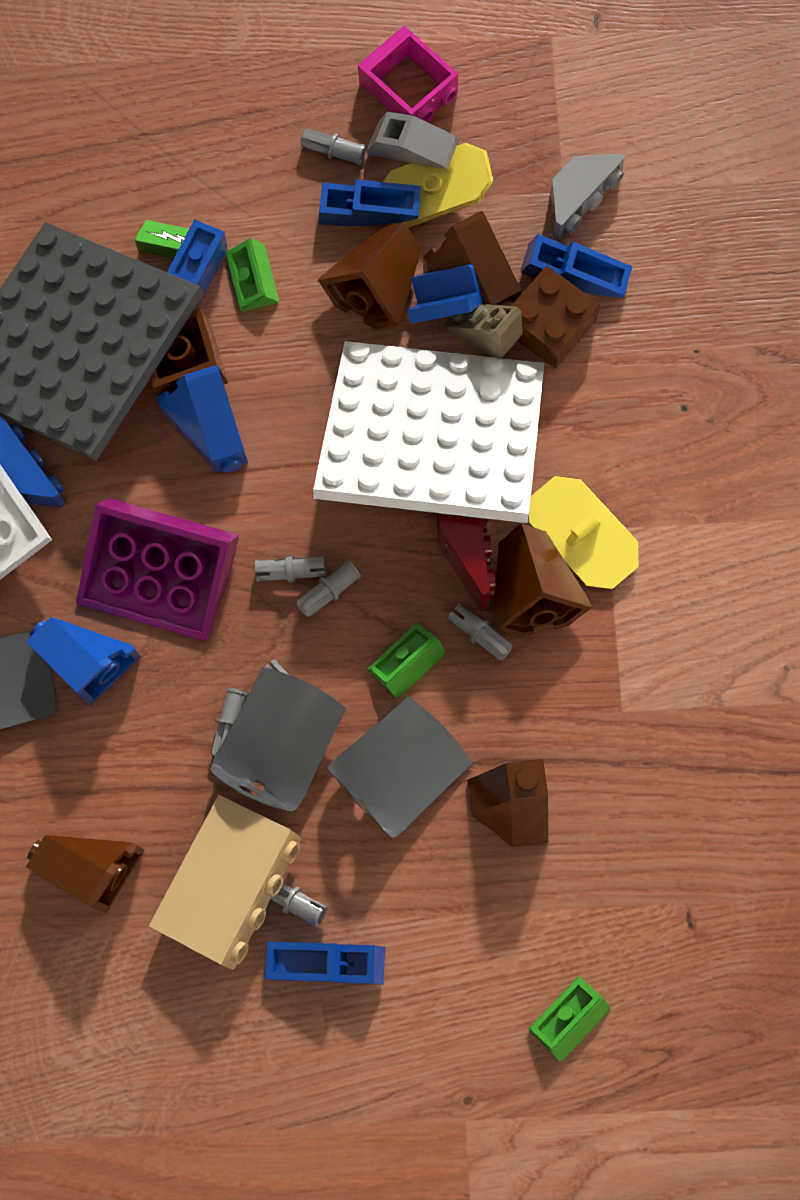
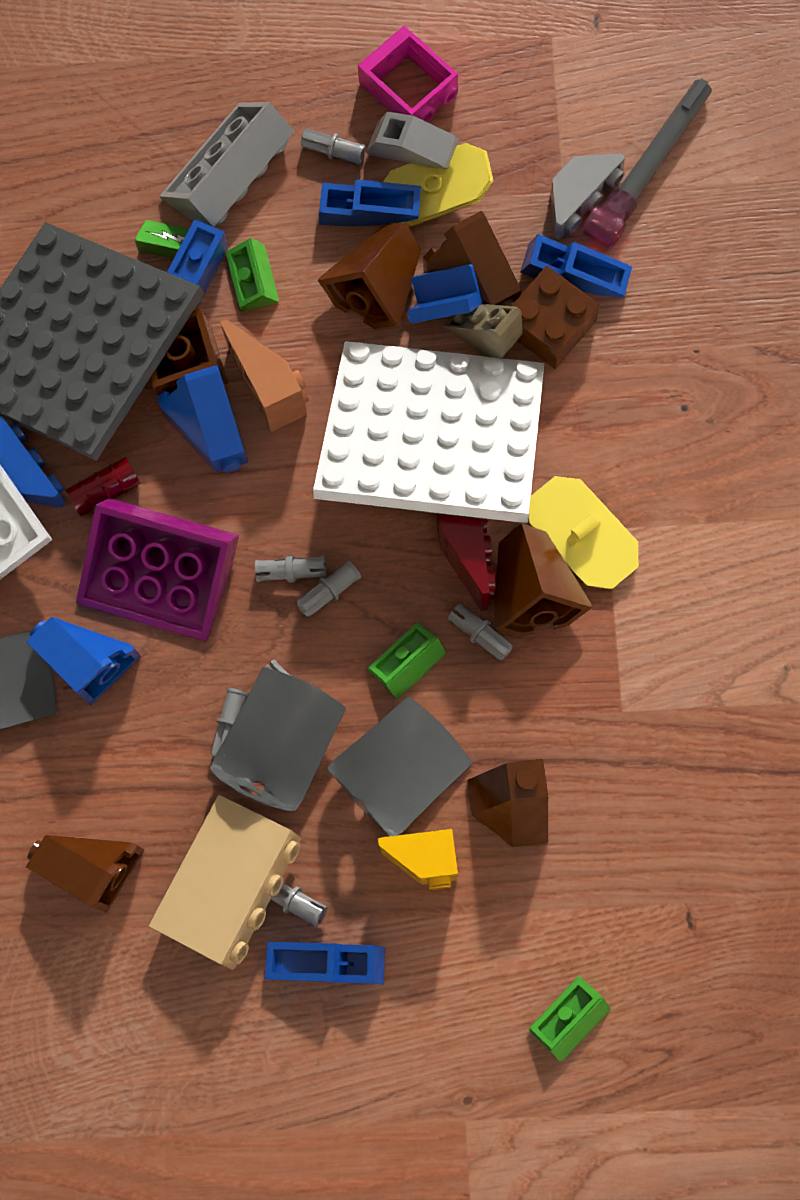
none -> dark red axle [65,457,141,516]
none -> light grey slope [159,102,294,227]
none -> nougat slope [220,319,309,432]
none -> yellow slope [378,829,458,890]
none -> dark grey piece [582,78,712,249]

